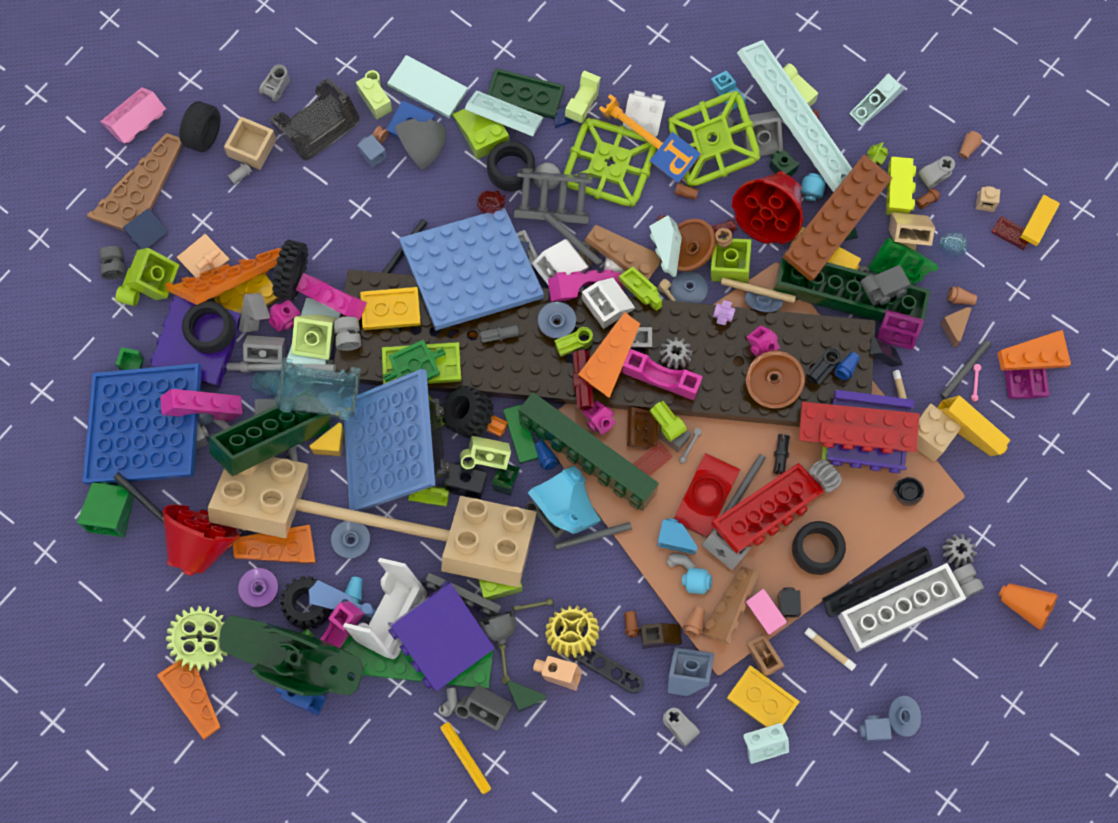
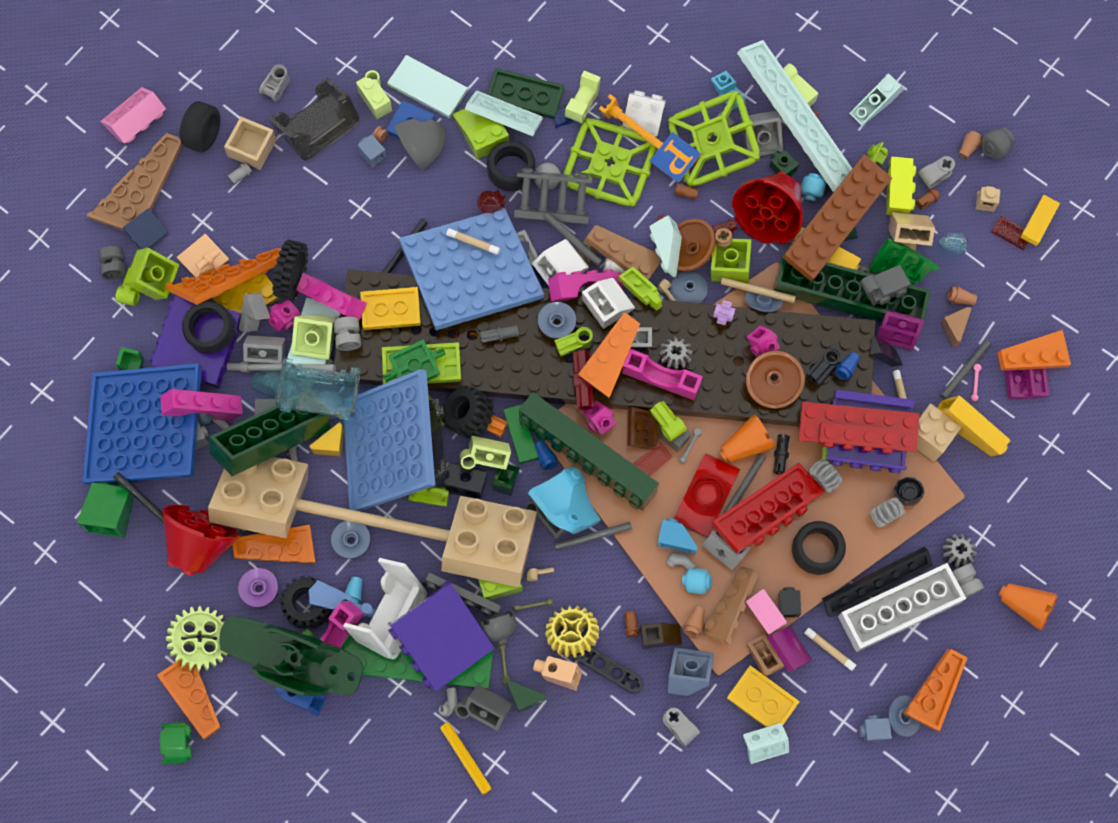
none -> green brick [160,722,192,765]
none -> tan bar [446,228,500,255]
none -> tan hand [527,567,554,581]
none -> orange cone [720,414,776,463]
none -> magenta slope [767,626,812,673]
none -> light grey gear [870,498,905,527]
none -> orange wing [903,649,967,731]
none -> dark grey piece [981,127,1015,160]

